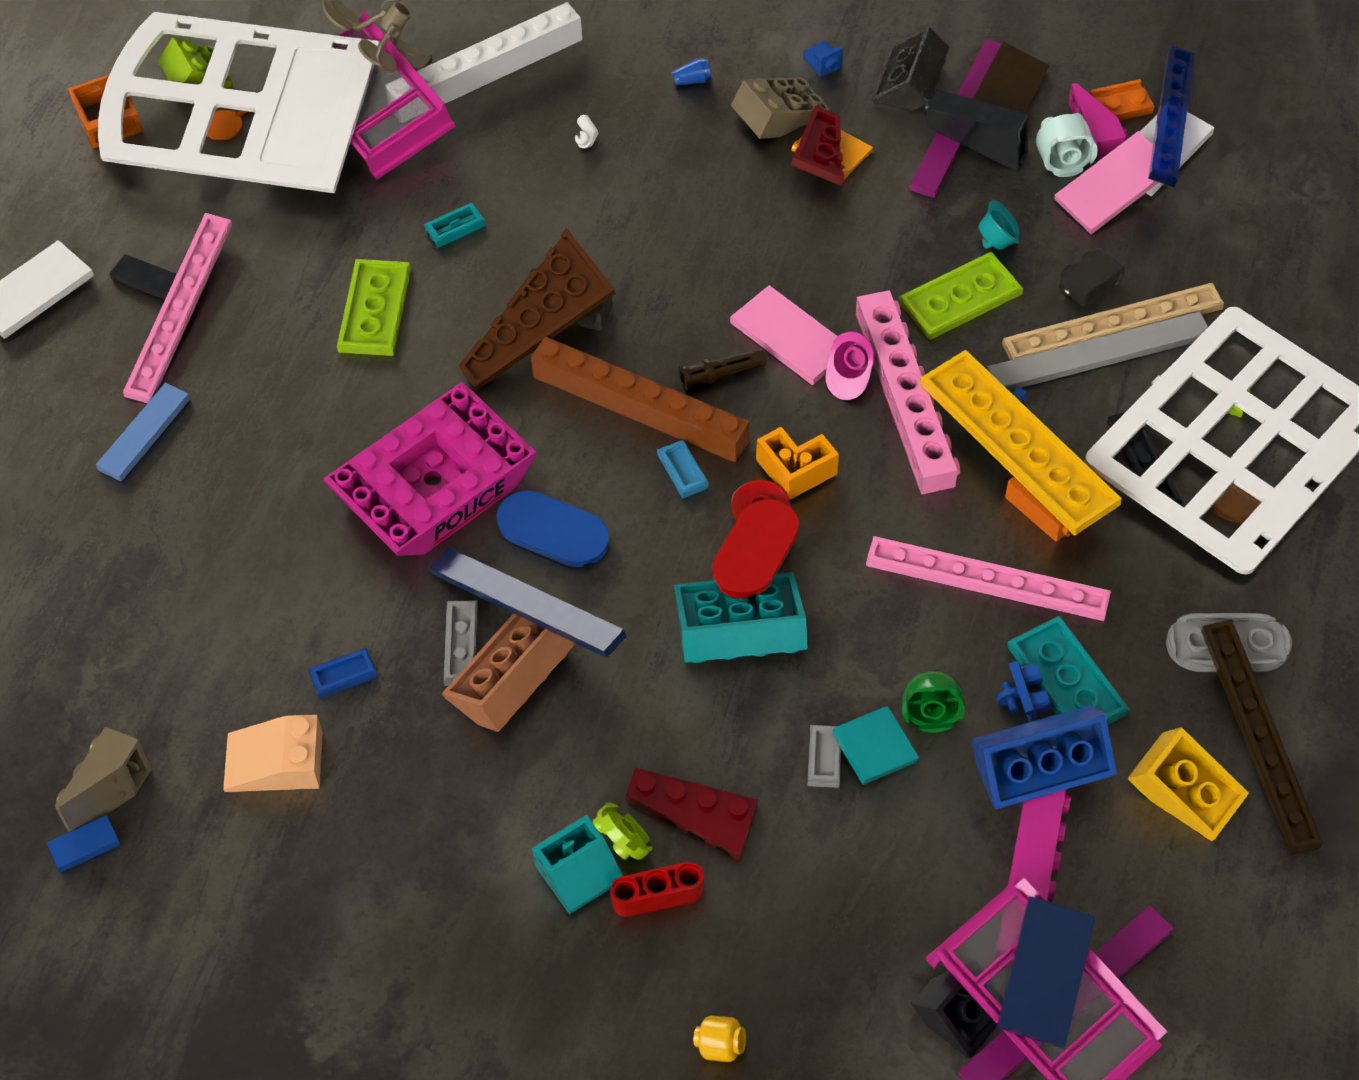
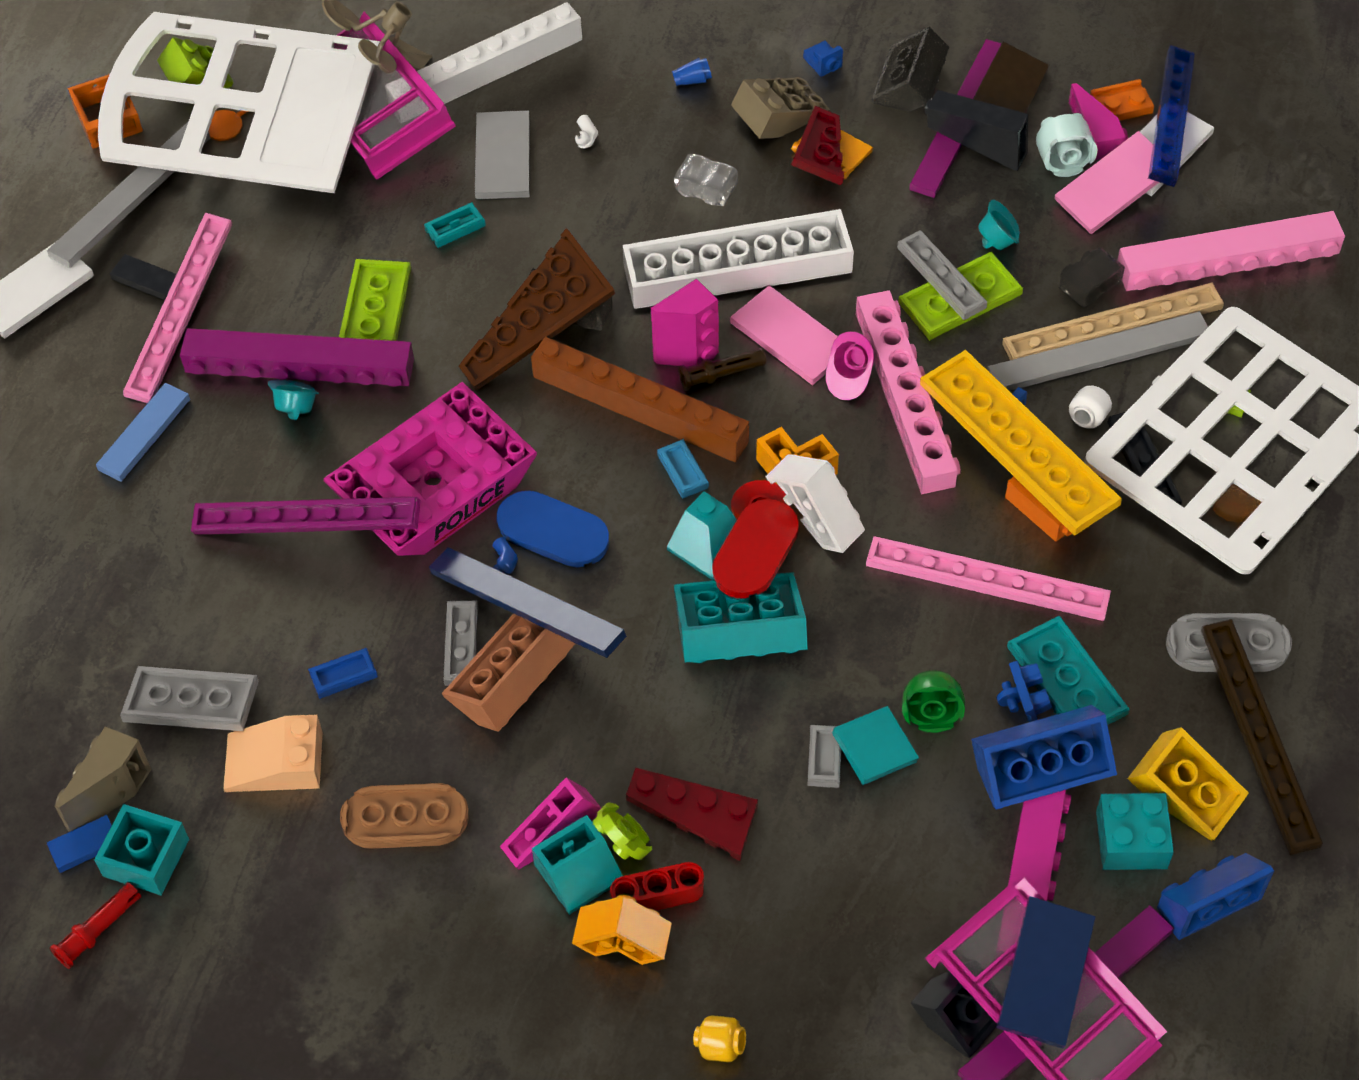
none -> light grey tile [47,122,210,268]
none -> red pin [49,882,141,969]
none -> teal brick [94,804,189,895]
none -> light grey tile [120,666,259,731]
none -> magenta brick [180,328,414,387]
none -> magenta tile [191,497,421,535]
none -> teal piece [268,379,319,420]
none -> medium nougat tile [340,783,469,848]
none -> light grey tile [475,111,530,199]
none -> blue arm [492,537,518,574]
none -> dark pink slope [500,777,601,870]
none -> light orange brick [572,895,672,965]
none -> white brick [623,209,854,309]
none -> dark pink slope [651,279,719,367]
none -> teal slope [667,491,737,581]
none -> clear brick [674,154,738,206]
none -> white wedge [765,454,865,553]
none -> light grey tile [897,230,987,320]
none -> white head [1069,385,1112,429]
none -> teal brick [1096,793,1174,870]
none -> bright pink brick [1116,211,1345,291]
none -> blue slope [1157,853,1274,941]

